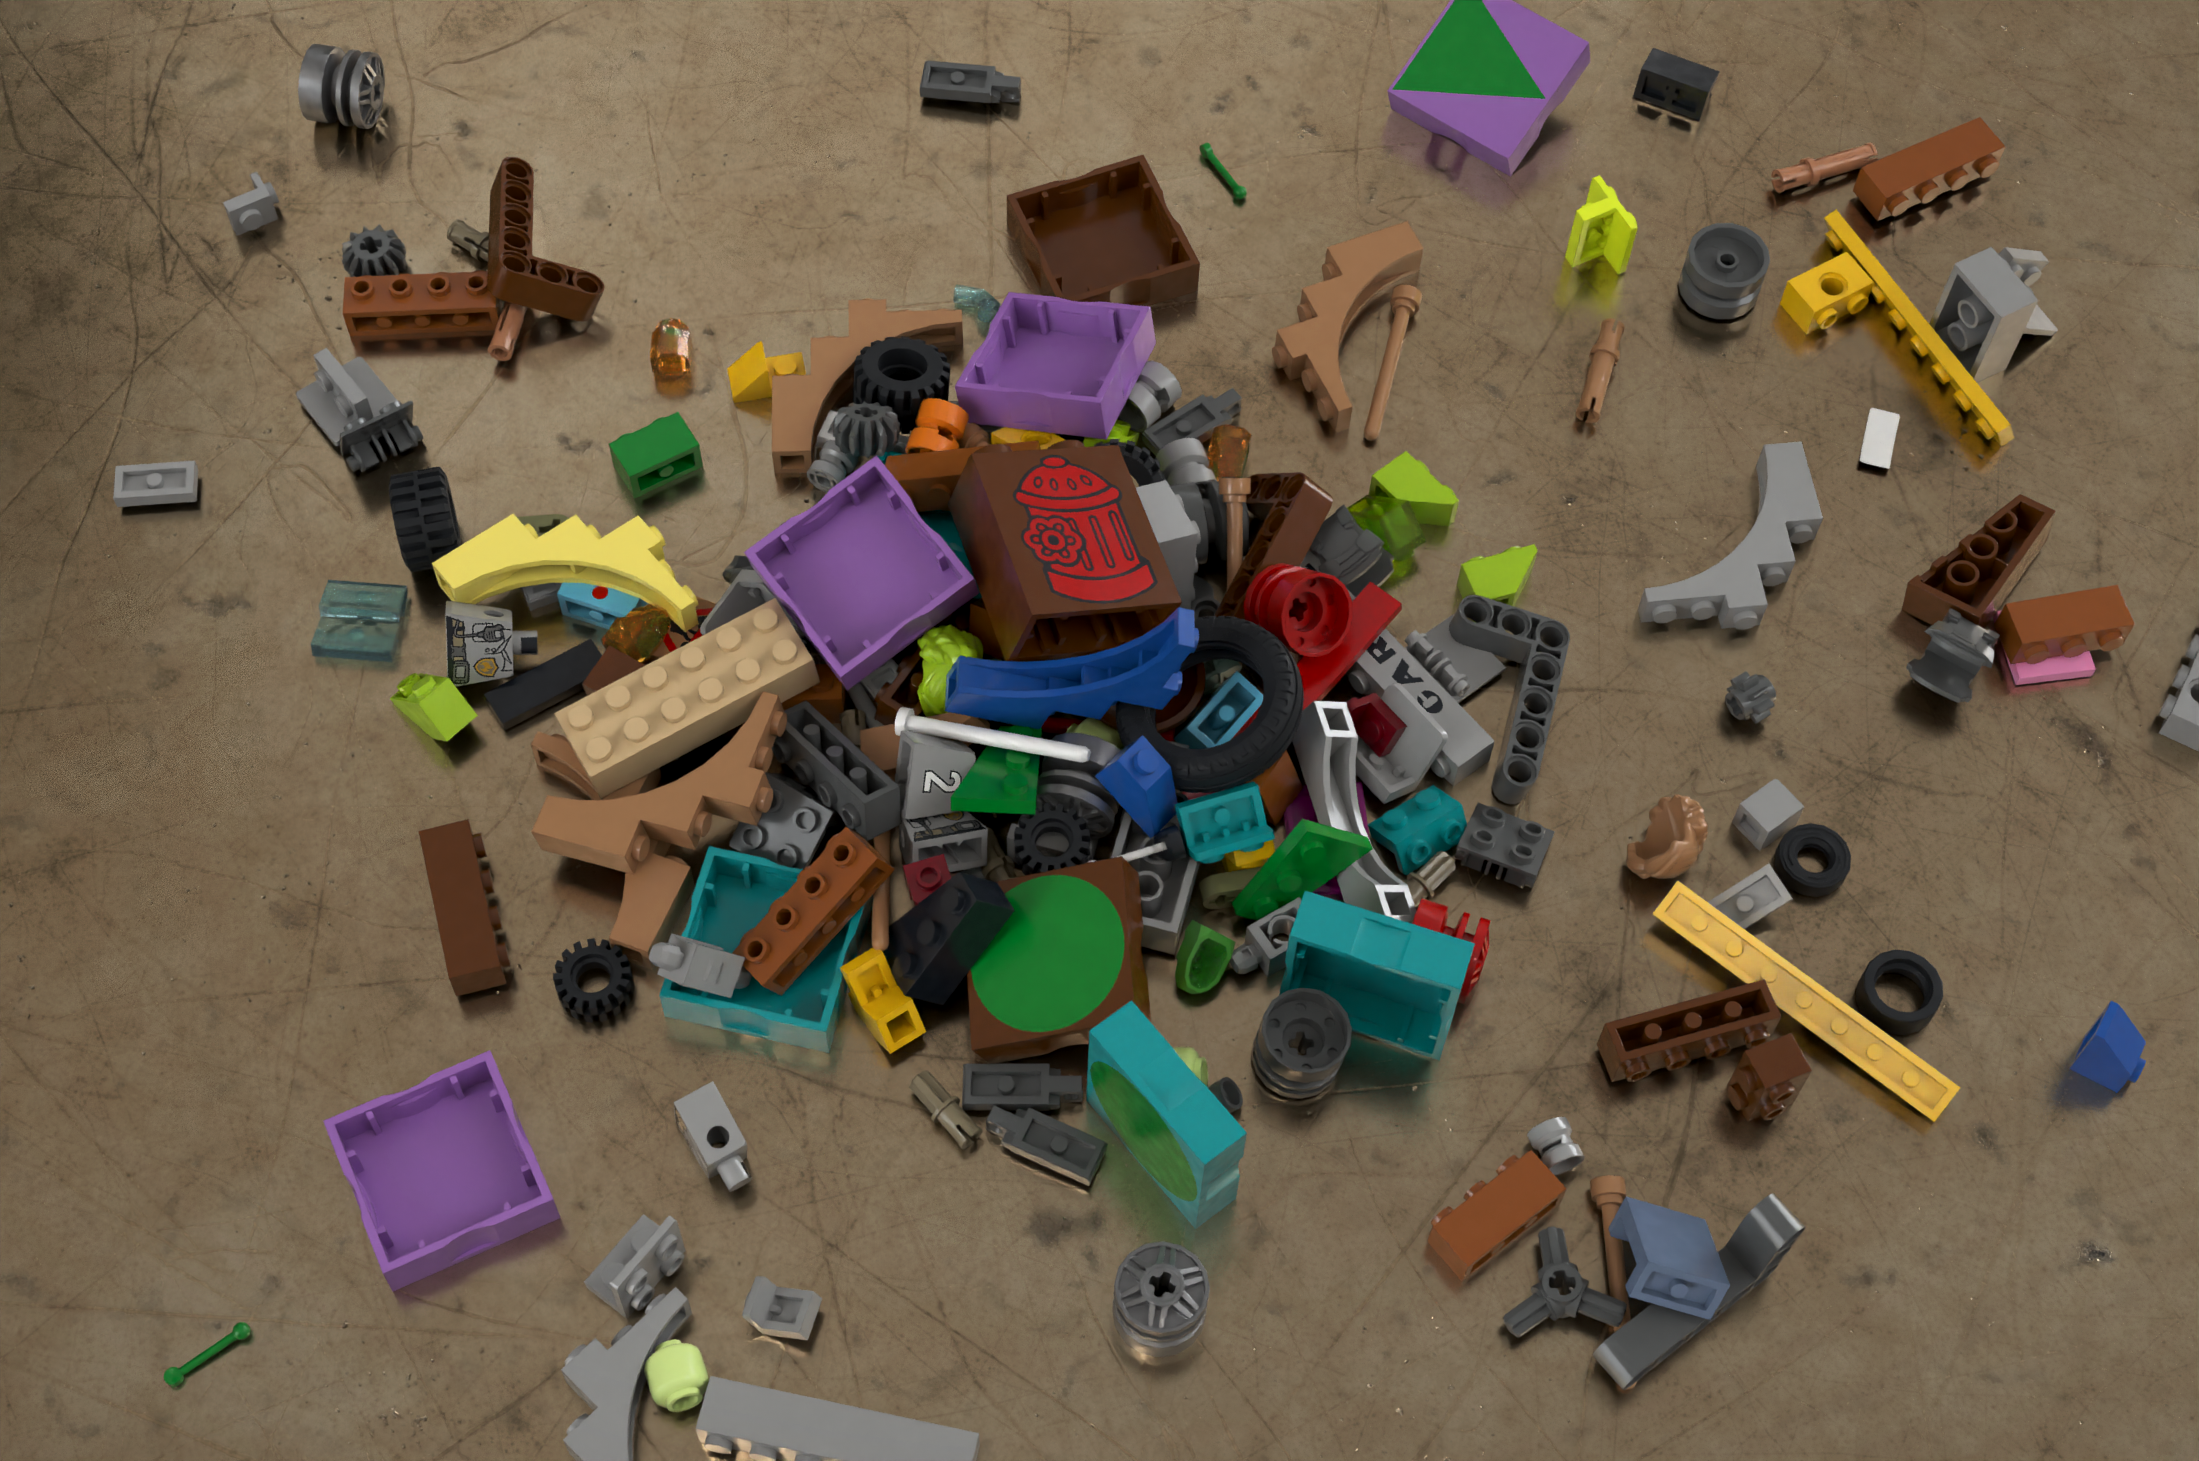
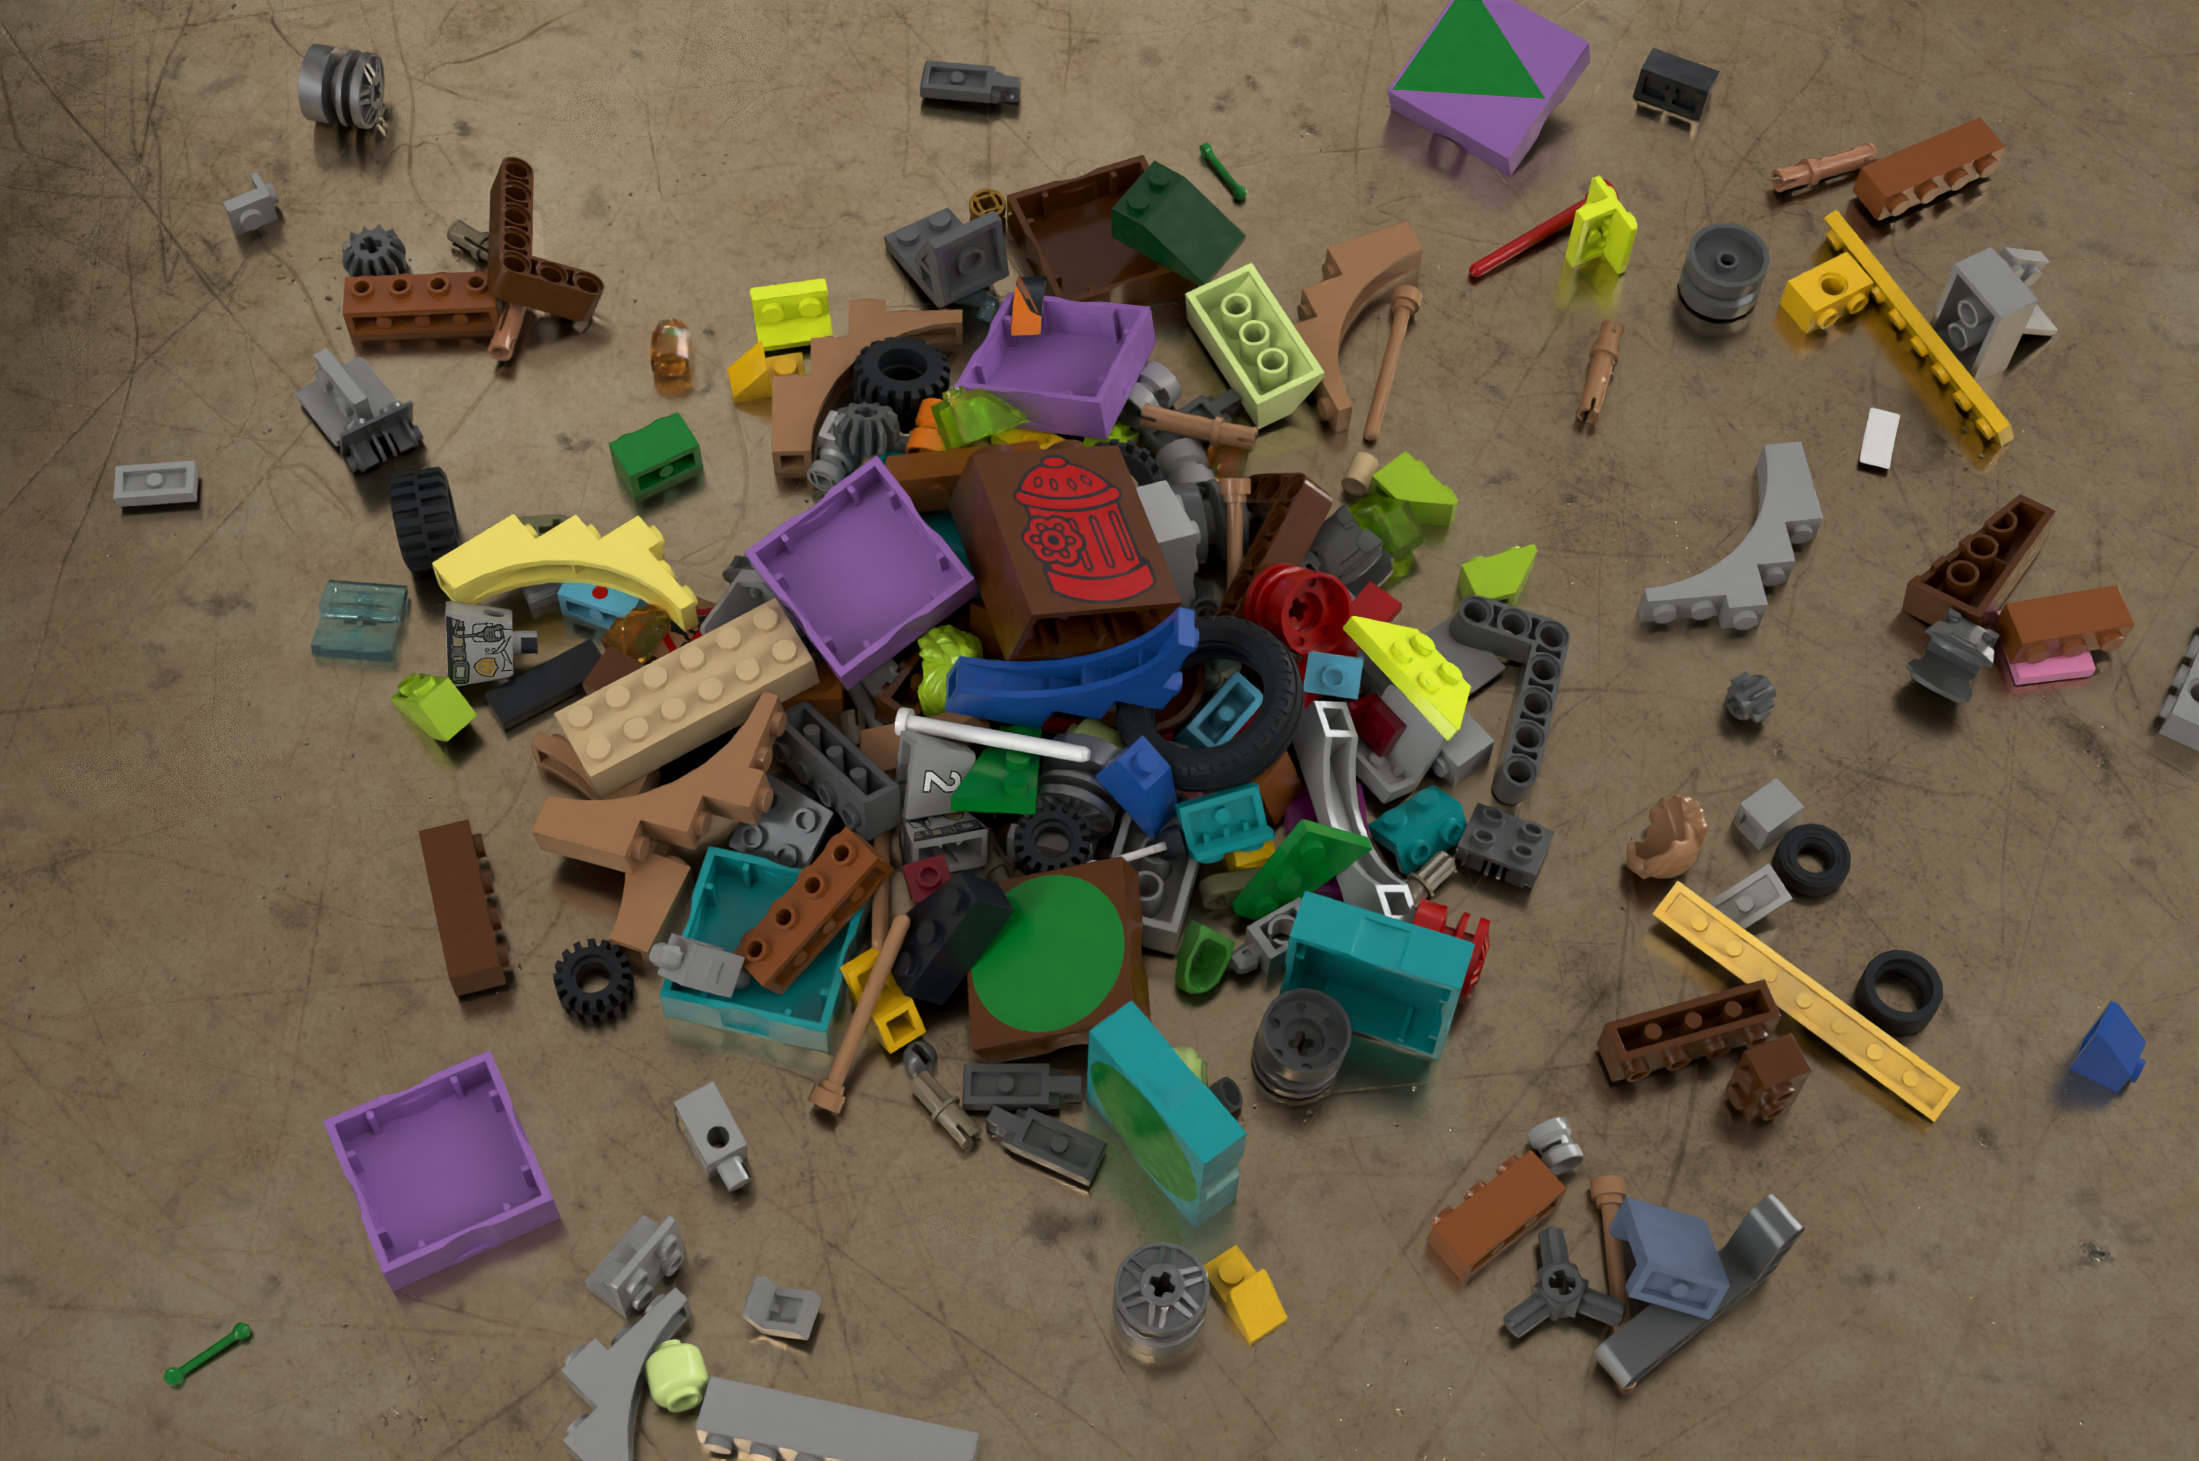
none -> neon yellow bracket [750,279,833,351]
none -> medium nougat piece [808,914,911,1114]
none -> dark grey bracket [884,207,1009,309]
none -> dark grey hinge [903,1041,938,1077]
none -> clear neon green slope [930,386,1029,450]
none -> pearl gold wheel [969,189,1006,234]
none -> sticker [1011,276,1047,336]
none -> dark green slope [1111,160,1246,286]
none -> medium nougat pin [1139,403,1258,452]
none -> yellowish green slope [1185,263,1325,429]
none -> yellow slope [1203,1244,1288,1345]
none -> medium azure bracket [1303,650,1364,699]
none -> tan hinge [1341,452,1379,496]
none -> neon yellow wing [1343,616,1471,741]
none -> red piece [1469,179,1619,278]

